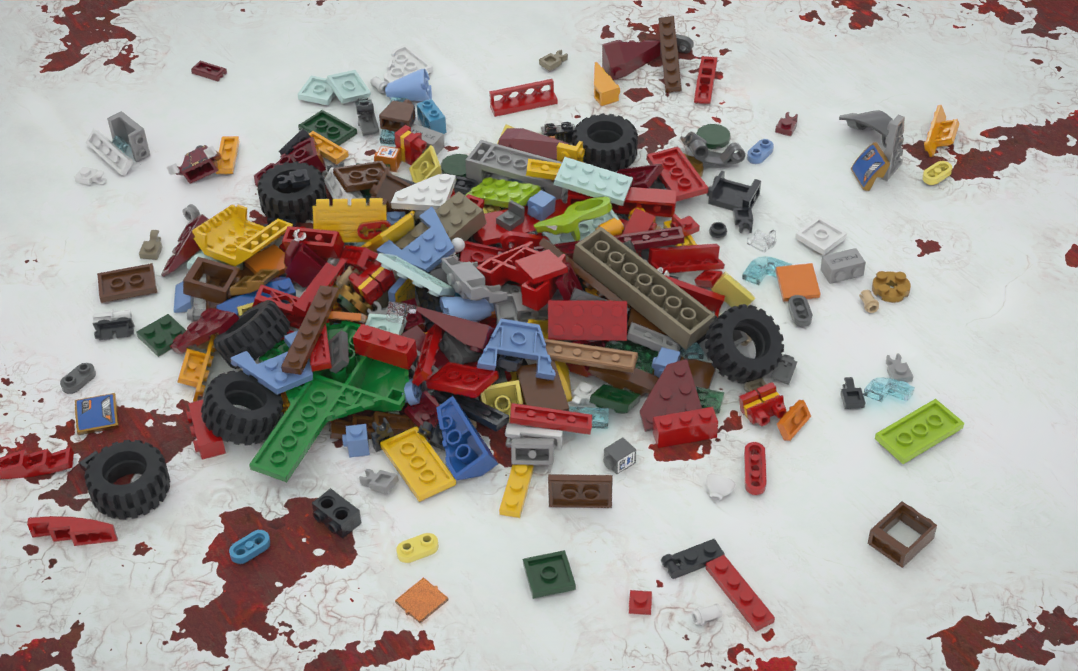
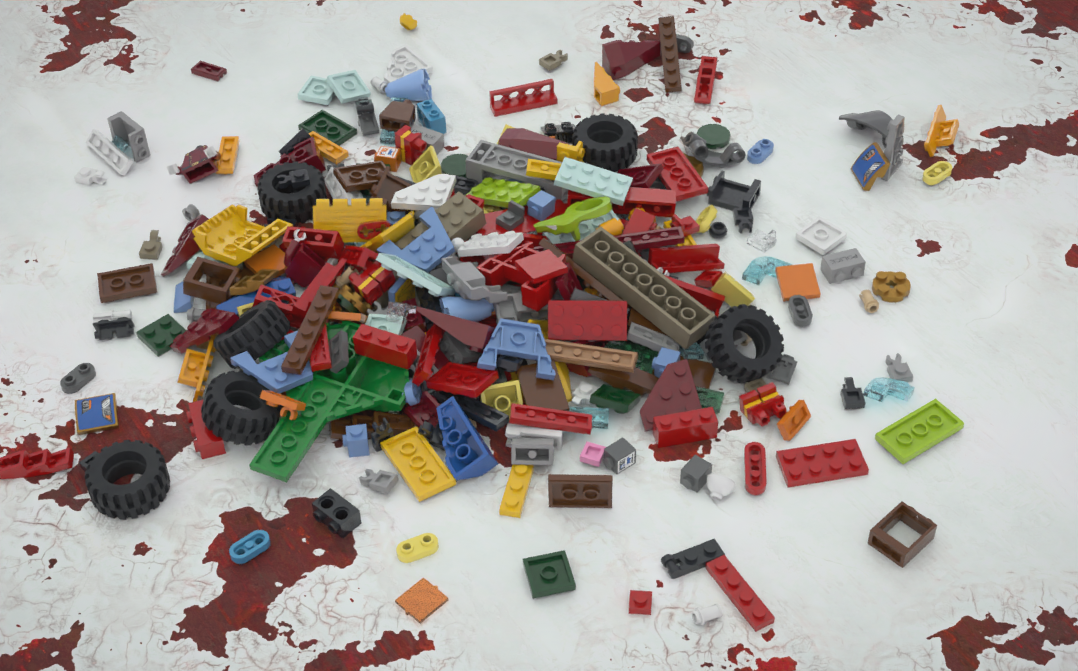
red slope [27,516,118,546] -> none
plate [775,112,798,136] -> none
none -> orange plate [260,390,306,420]
none -> yellow plate [399,13,418,30]
none -> white plate [457,231,524,257]
none -> bright pink plate [580,442,606,467]
none -> dark grey brick [680,455,713,493]
none -> light yellow plate [696,205,718,233]
none -> red plate [776,439,869,488]

